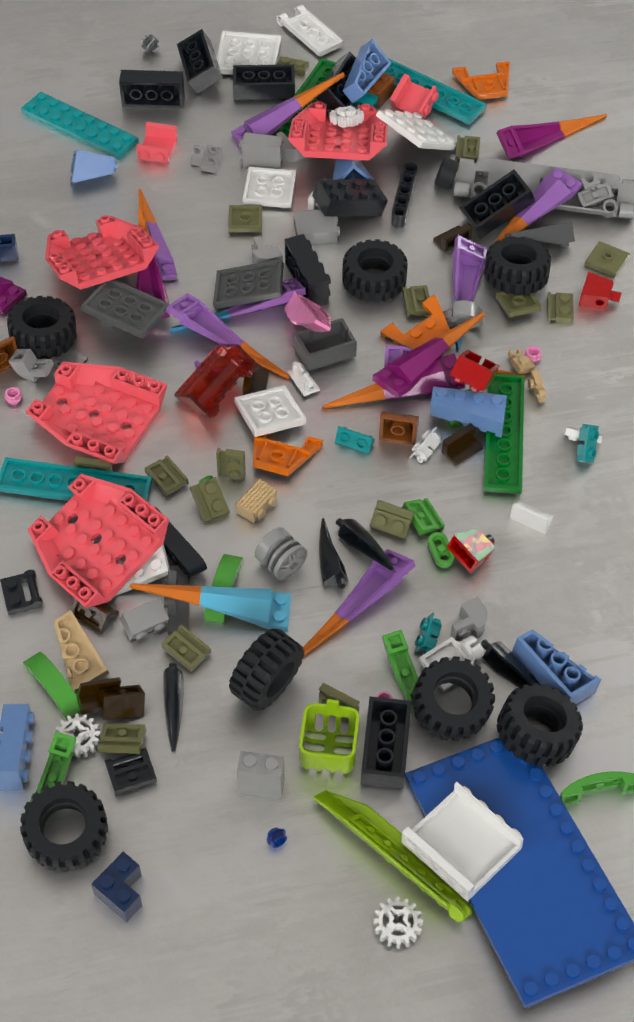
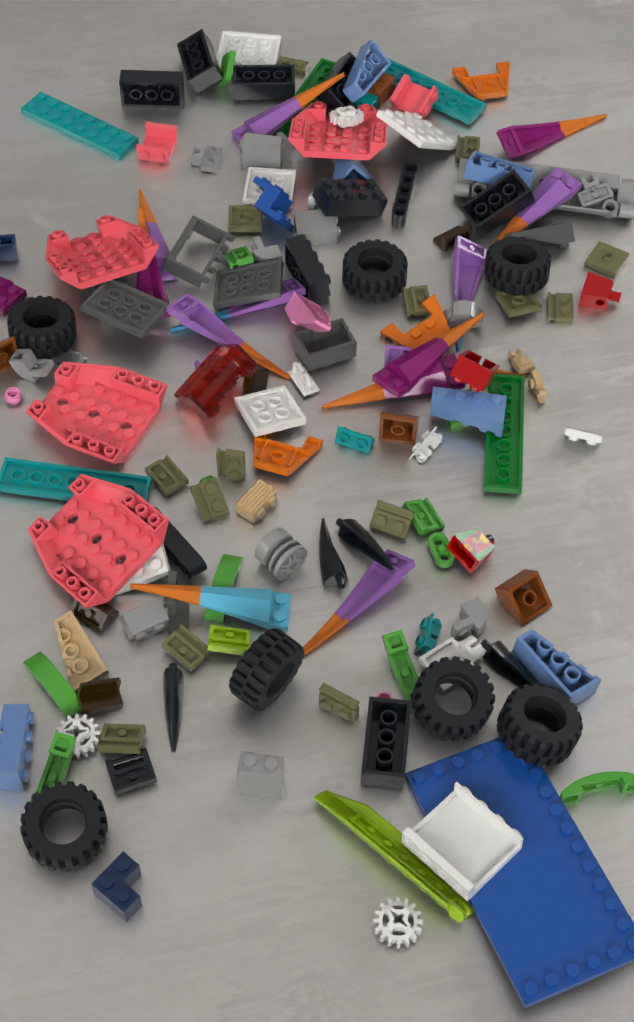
black plate [0,570,43,615] -> none
medium blue slope [70,149,117,183] -> none
olive plate [73,456,113,472] -> none
dark brown panel [98,685,145,720] -> none
dark grey gear [141,34,159,53] -> none
clear blue plate [266,827,287,848] -> none
white hinge [276,5,344,57] -> none
lime piece [299,699,359,774] -> none
black tyre [435,157,459,190] -> none
dark brown panel [441,423,483,465] -> none
white panel [510,501,554,534] -> none
bright pink plate [524,346,542,362] -> none
teal hinge [576,424,599,463] -> none
none -> dark grey hinge [163,215,234,288]
none -> lime plate [207,624,250,655]
none -> bright green plate [217,50,236,87]
none -> bright green plate [223,246,254,269]
none -> blue bracket [253,176,294,232]
none -> medium blue wedge [463,151,536,188]
none -> dark orange slope [494,569,553,625]

